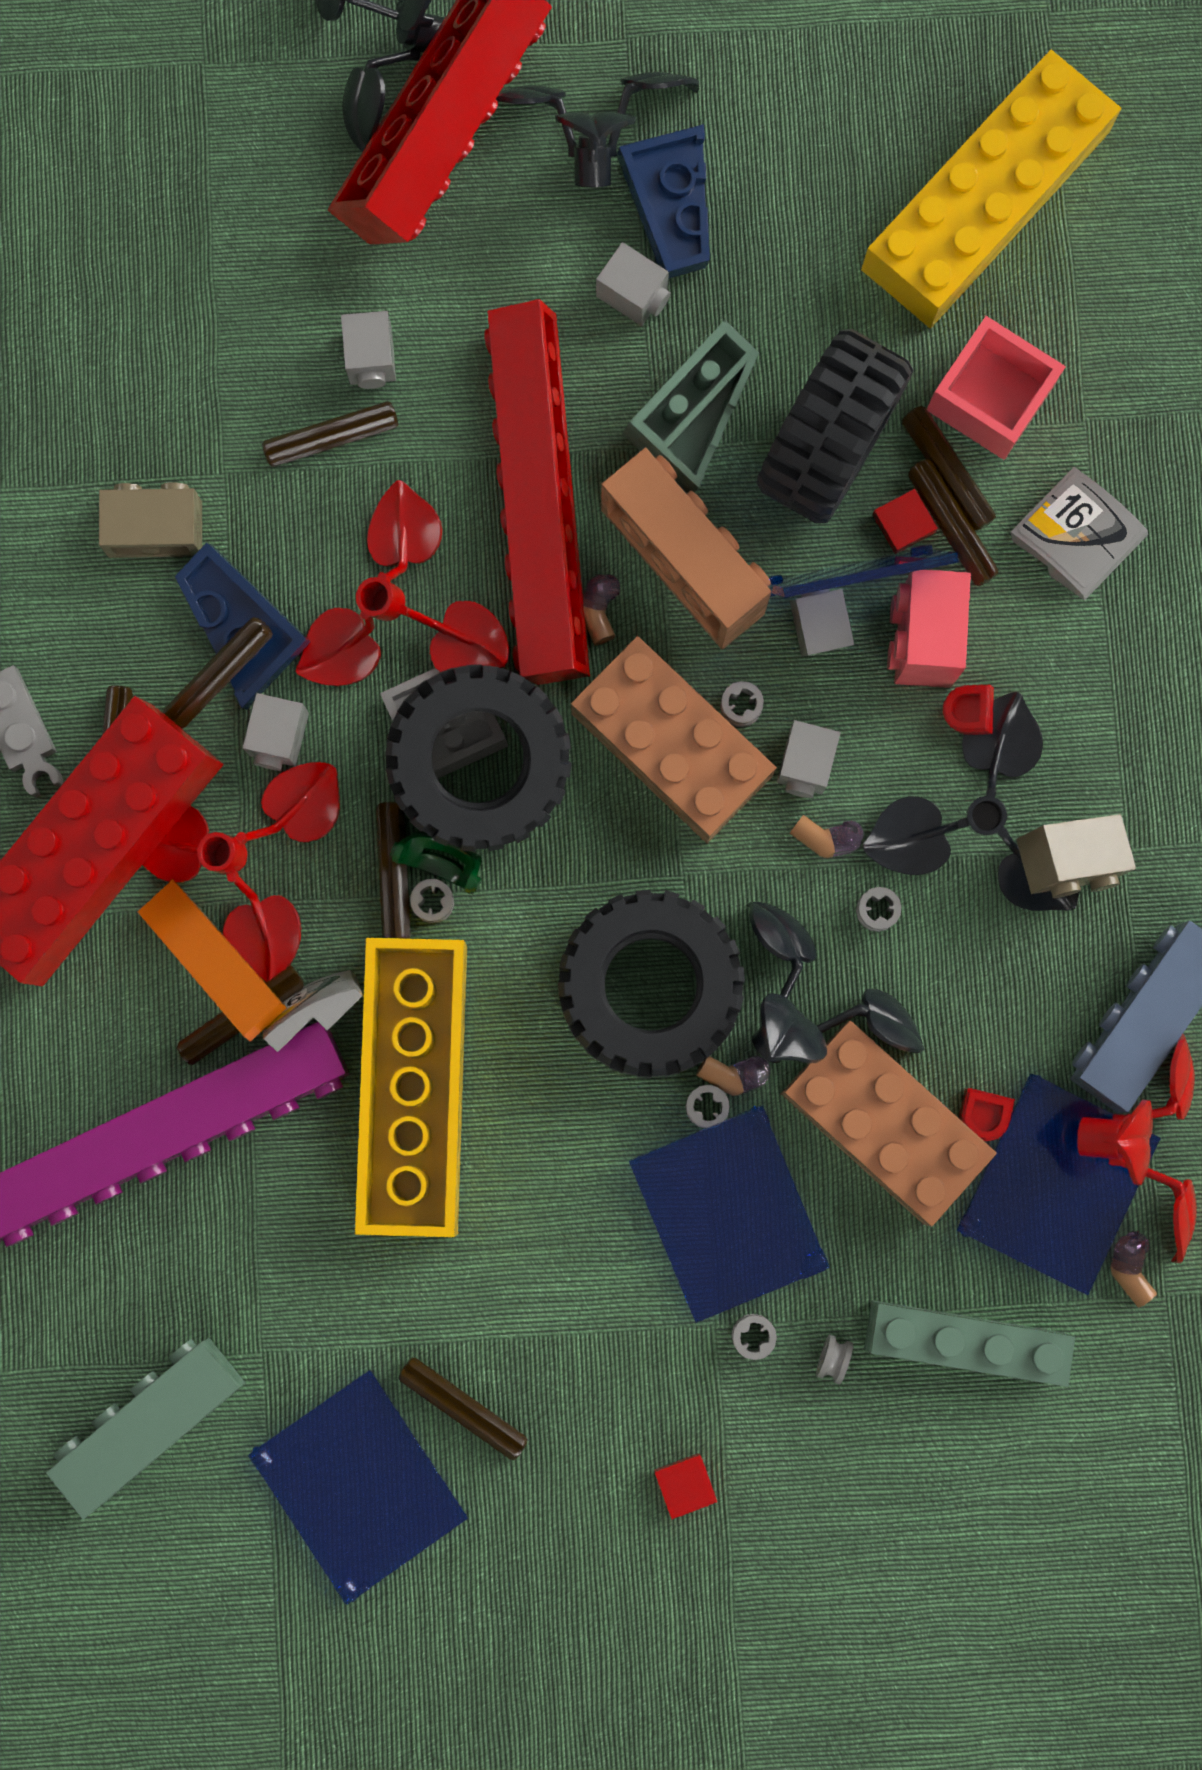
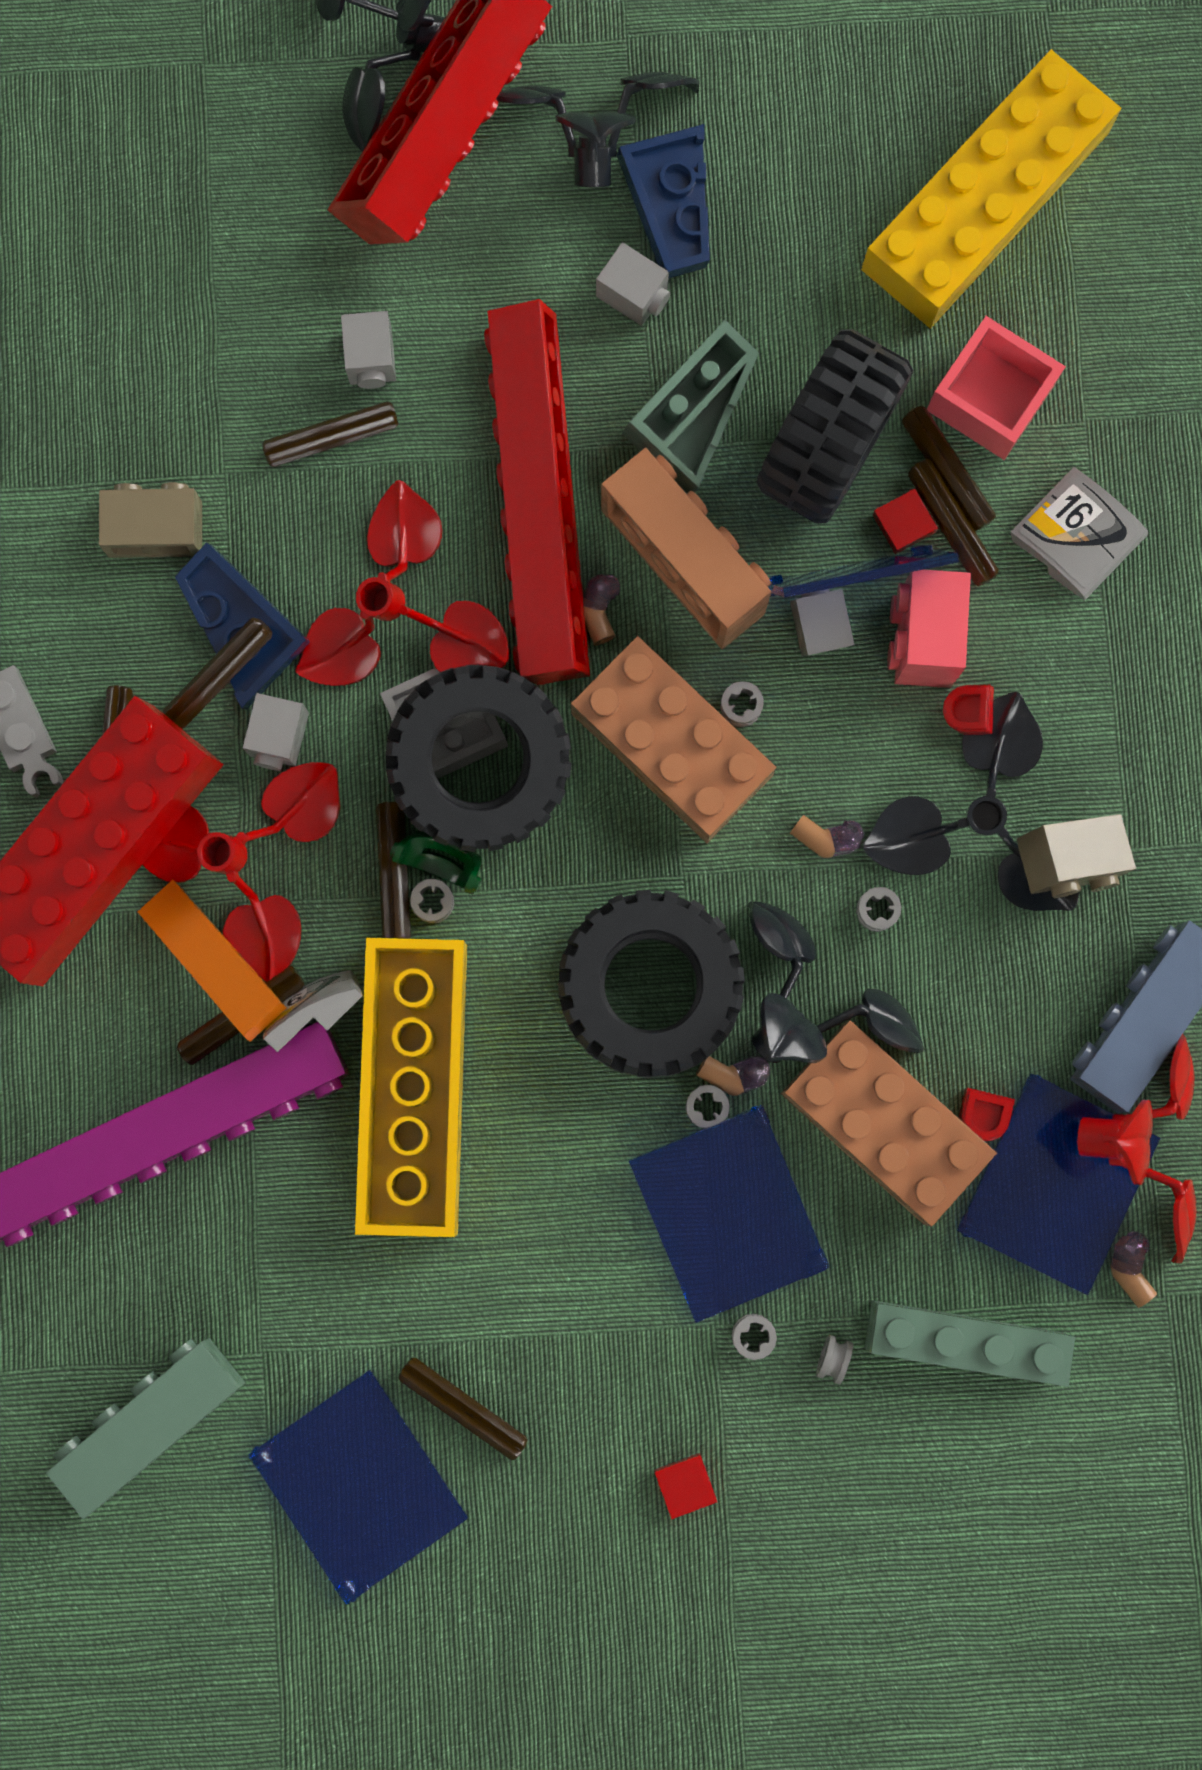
light grey brick [776,720,841,798] -> none

